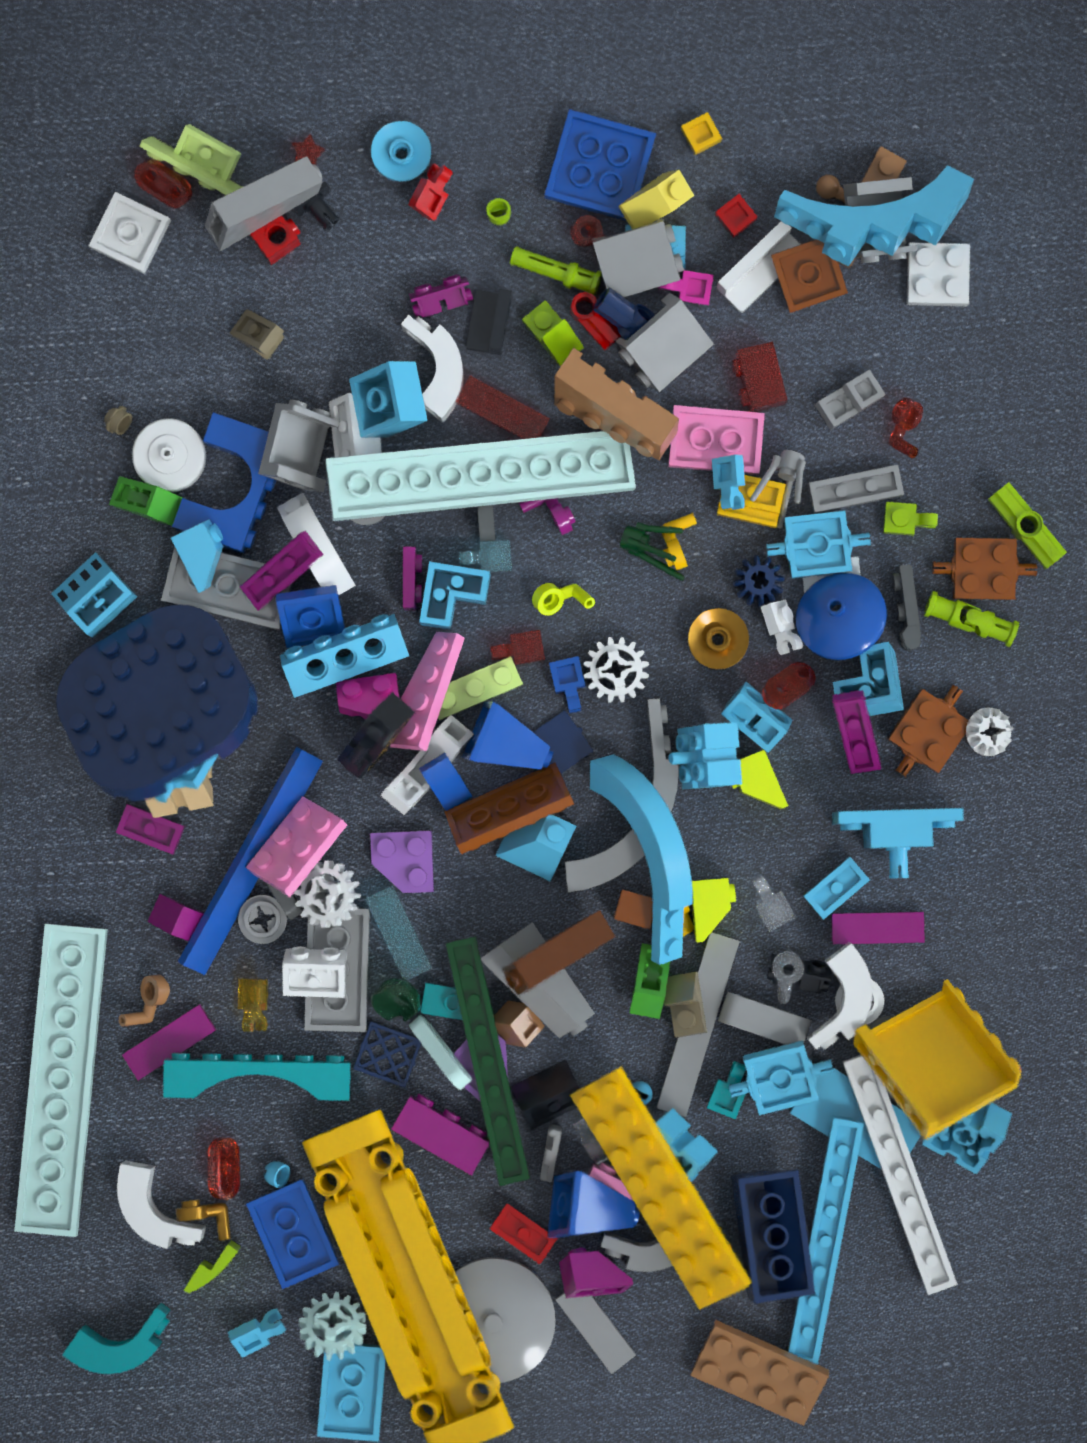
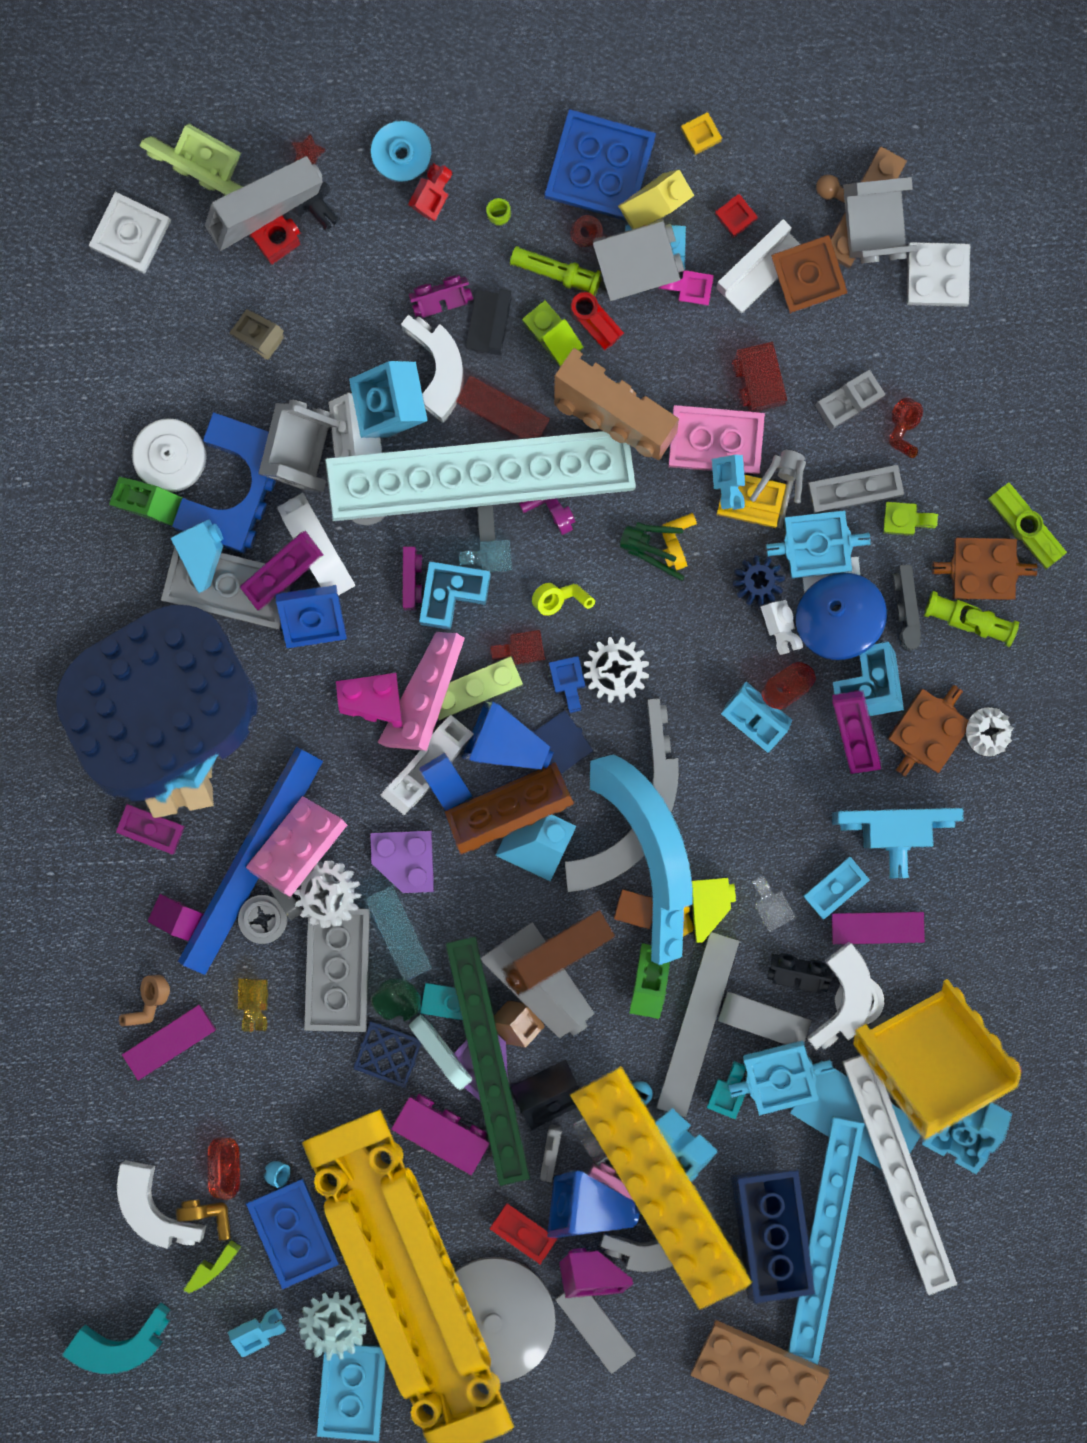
light aqua plate [14,924,108,1237] -> none
medium azure slope [51,552,138,638] -> none
dark tan plate [104,406,132,435] -> none
clear red plate [134,159,192,208] -> none
teal arch [163,1052,350,1101] -> none
medium azure brick [280,614,409,698] -> none
white bracket [282,946,347,998] -> none
black piece [337,692,415,778] -> none
dark blue piece [593,287,655,340] -> none
light grey panel [615,293,714,392] -> none
dark tan slope [664,972,707,1038] -> none
medium azure brick [669,722,742,790] -> none
pearl gold dish [688,608,749,669] -> none
neon yellow slope [731,750,788,809] -> none
clear plate [772,951,804,1004] -> none
medium azure arch [774,165,974,266] -> none

